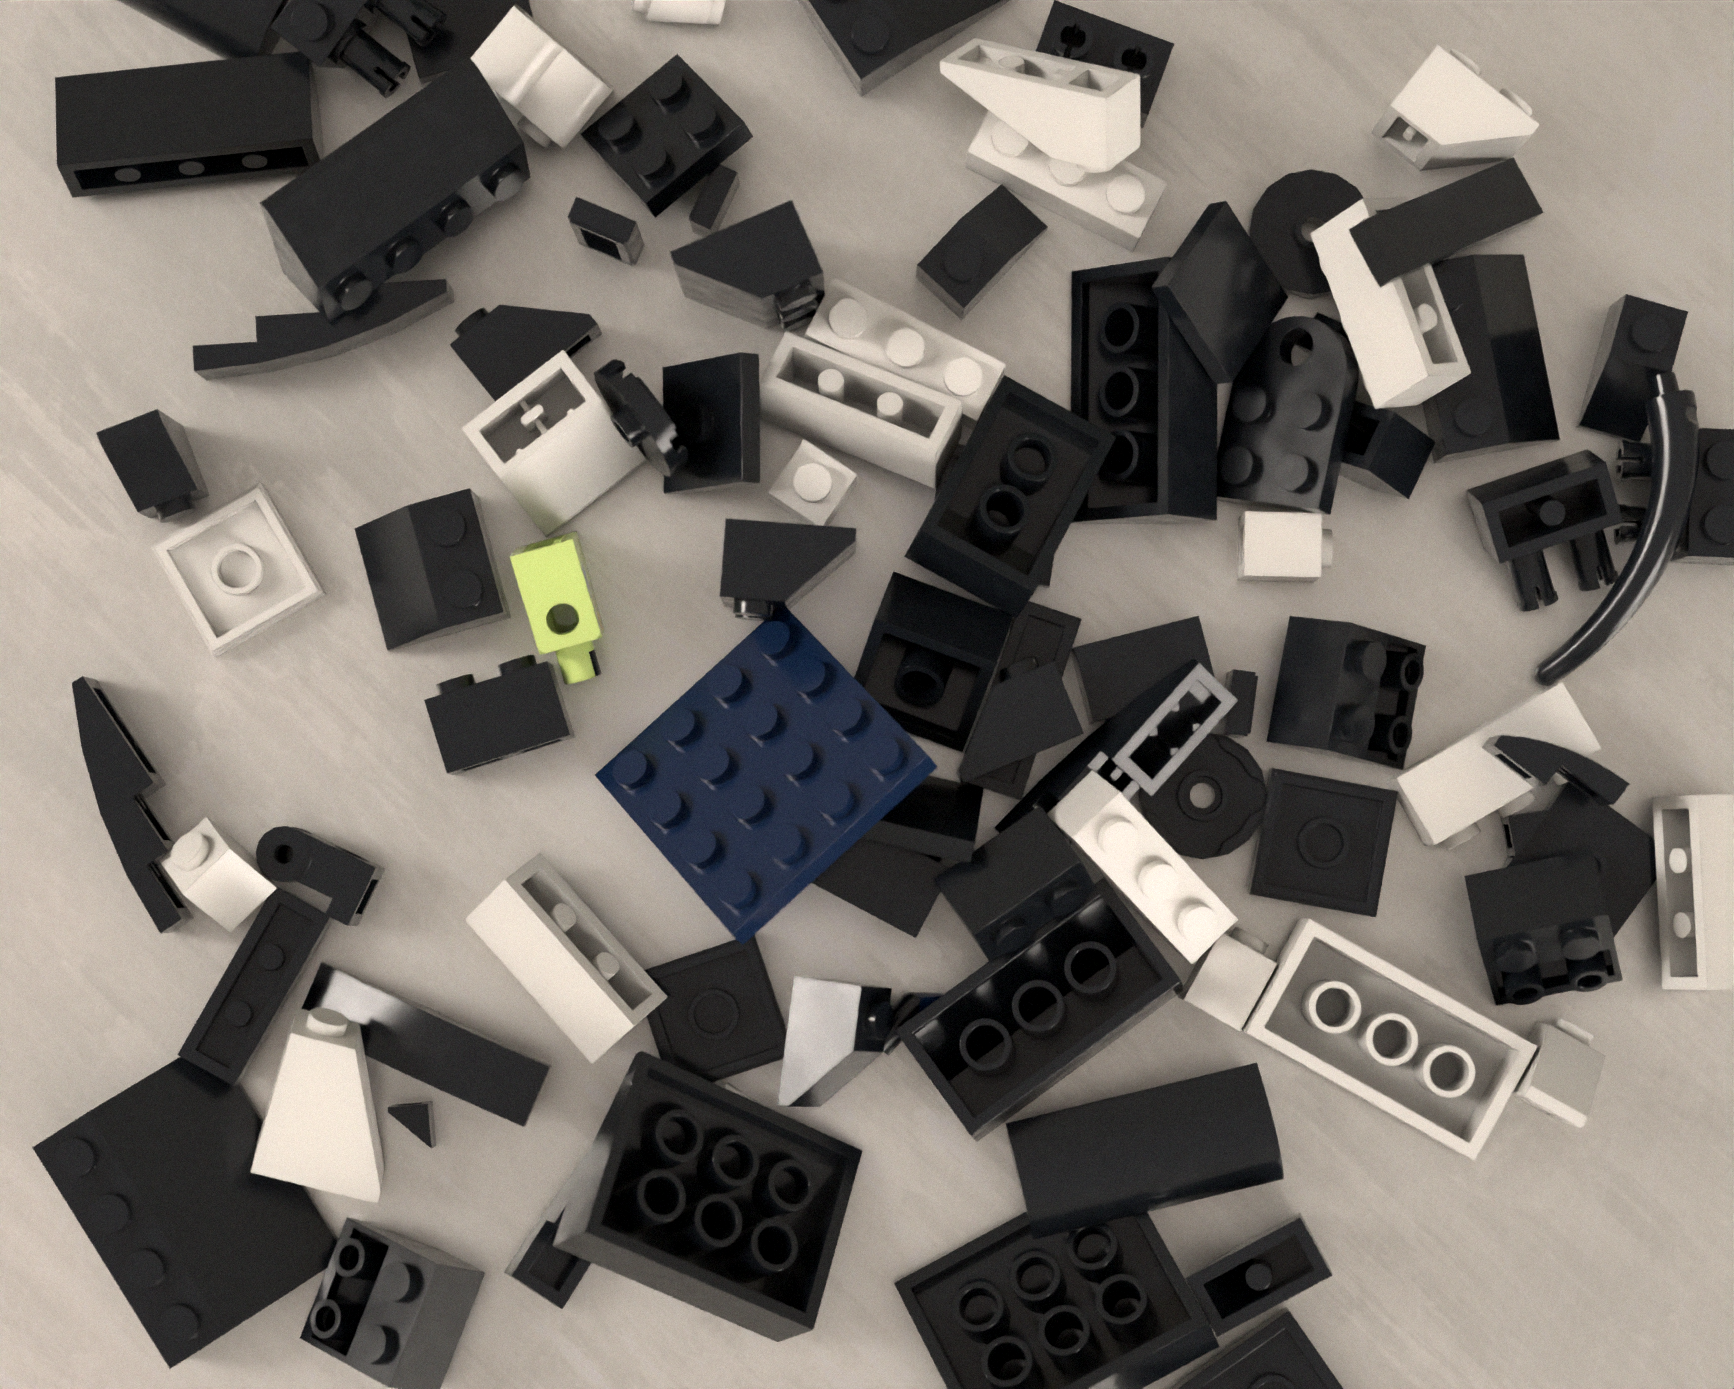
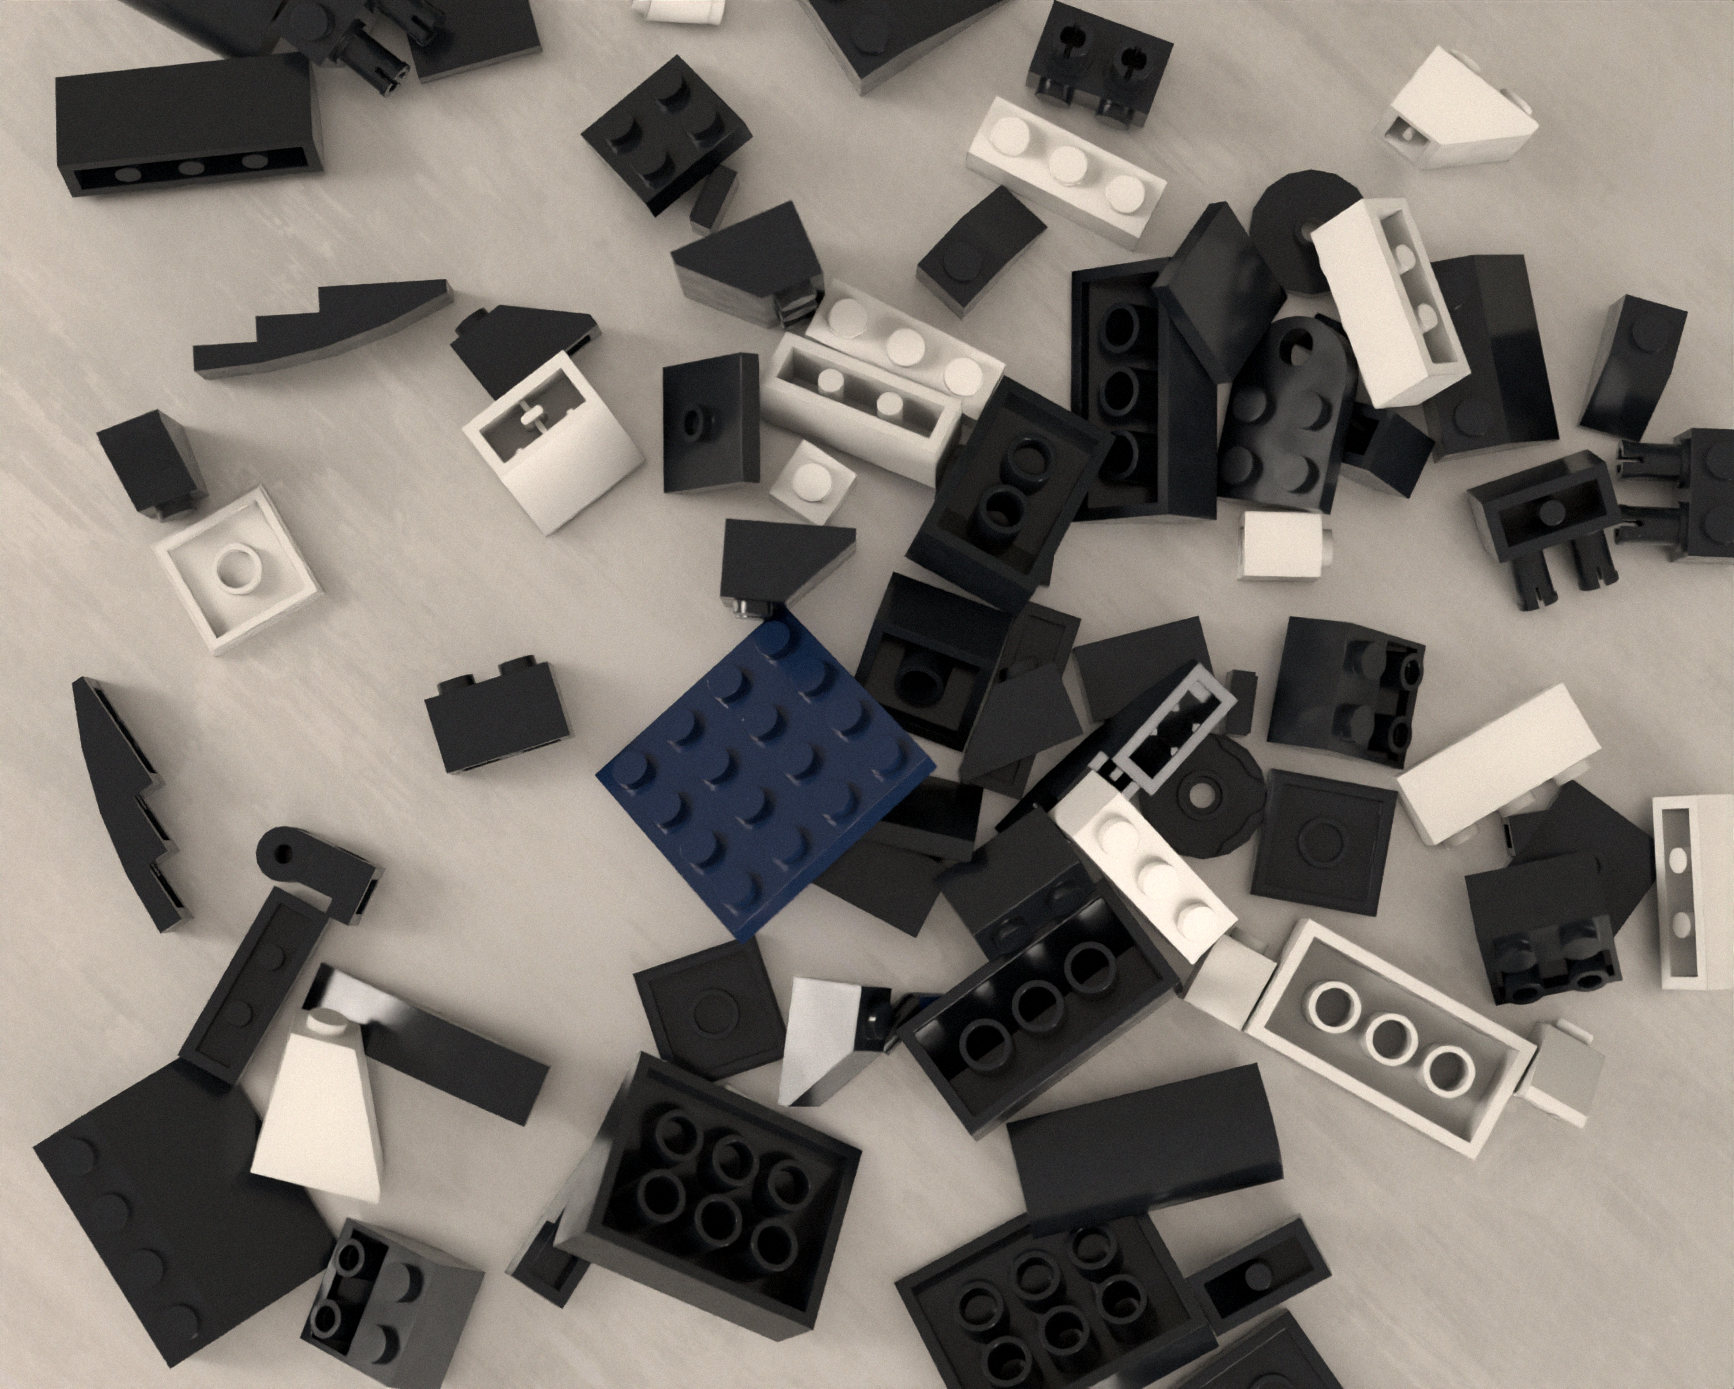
white brick [160,816,277,933] -> none
black slope [260,57,531,322] -> none
black slope [355,488,511,651] -> none
black piece [388,1101,436,1149] -> none
white brick [464,853,667,1064] -> none
white brick [470,3,613,149] -> none
yellowish green torso [510,531,604,684] -> none
black tile [568,196,644,266] -> none
black plate [594,359,689,477] -> none
white slope [940,38,1141,173] -> none
black tile [1349,157,1544,287] -> none
black slope [1482,735,1630,806] -> none
black animal [1534,372,1700,686] -> none

